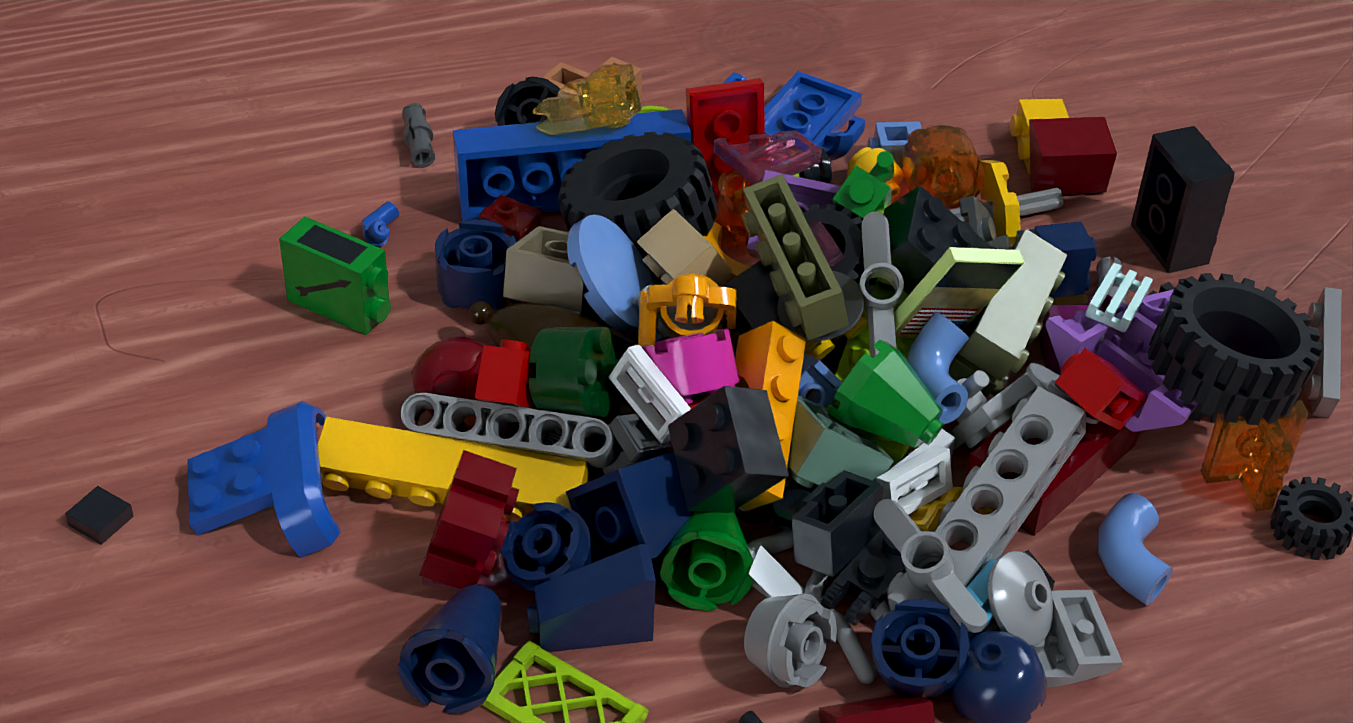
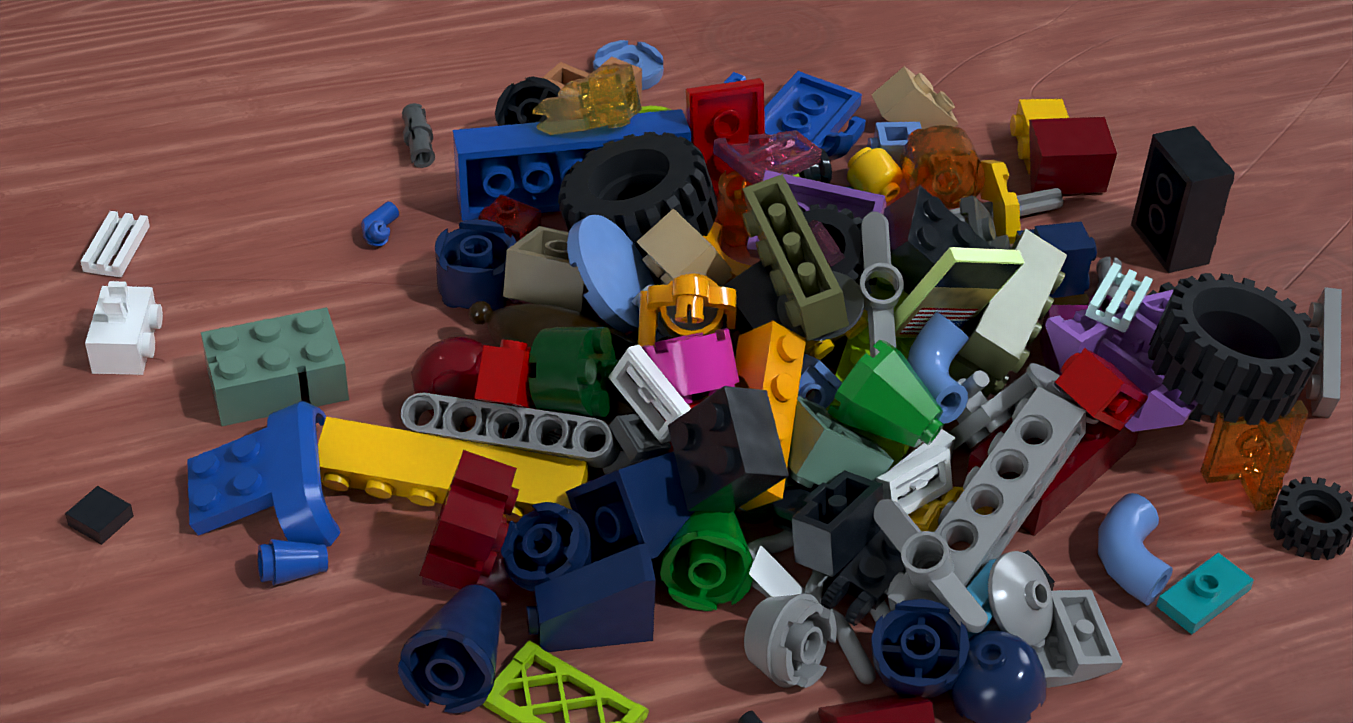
green brick [279,216,391,335] -> none
green brick [832,151,894,220] -> none
none -> white tile [81,211,150,277]
none -> white brick [85,281,163,375]
none -> sand green piece [201,307,349,426]
none -> blue cone [258,539,328,586]
none -> medium blue tile [593,40,664,90]
none -> tan slope [871,66,958,132]
none -> teal plate [1156,552,1254,635]

